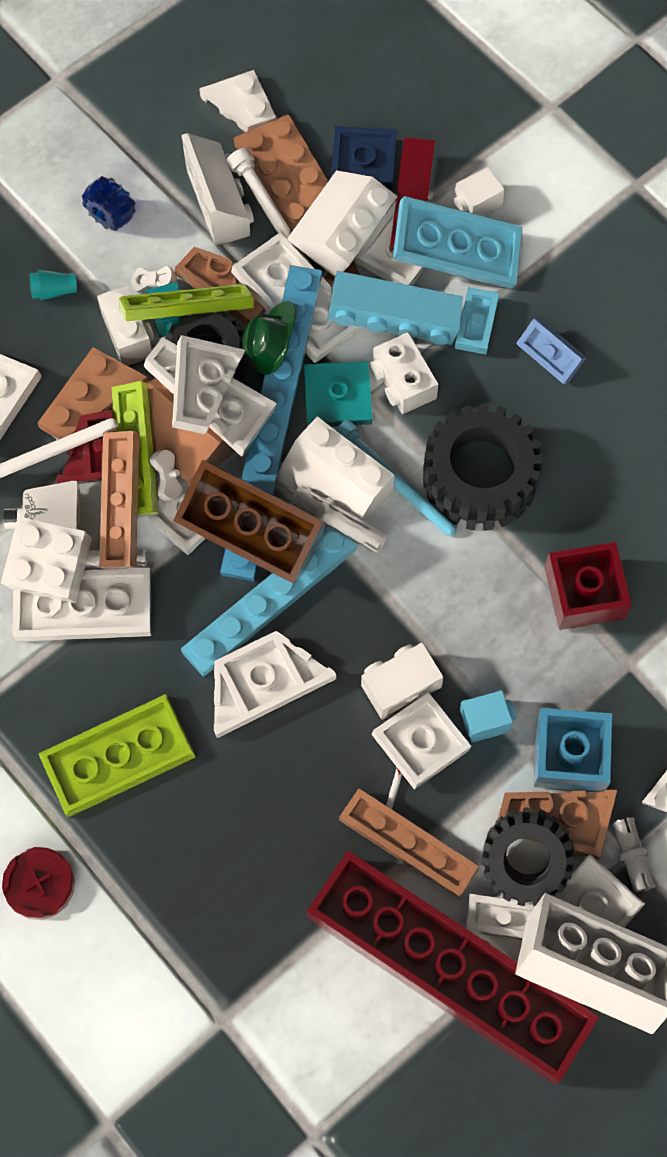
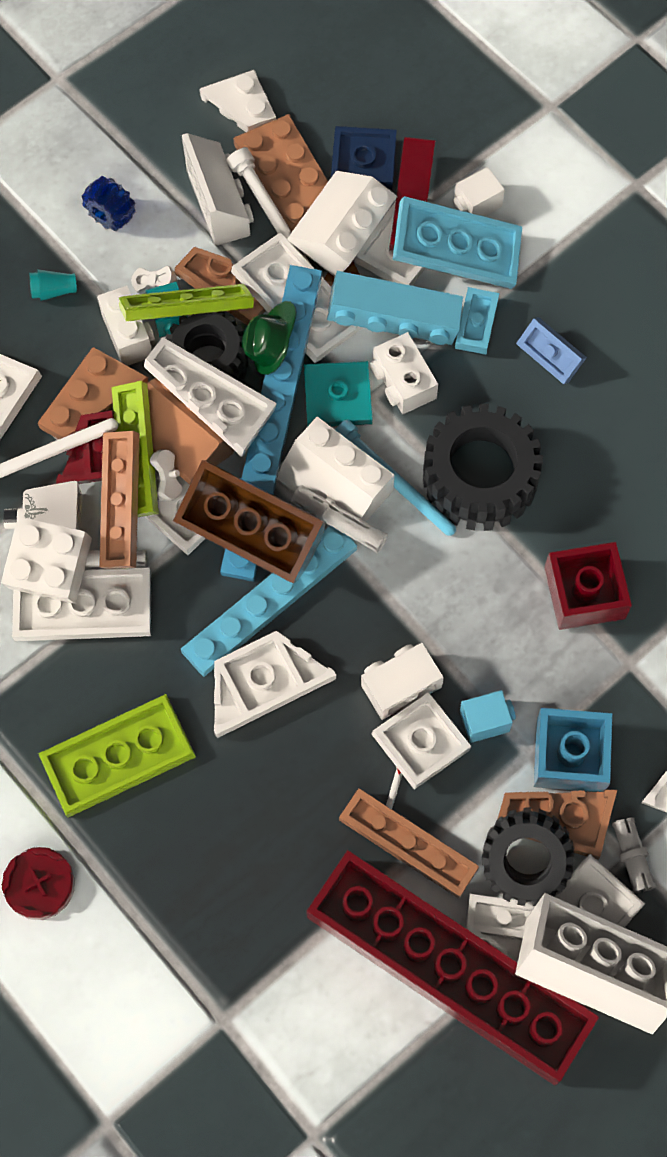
white wing [172,335,245,434] -> none

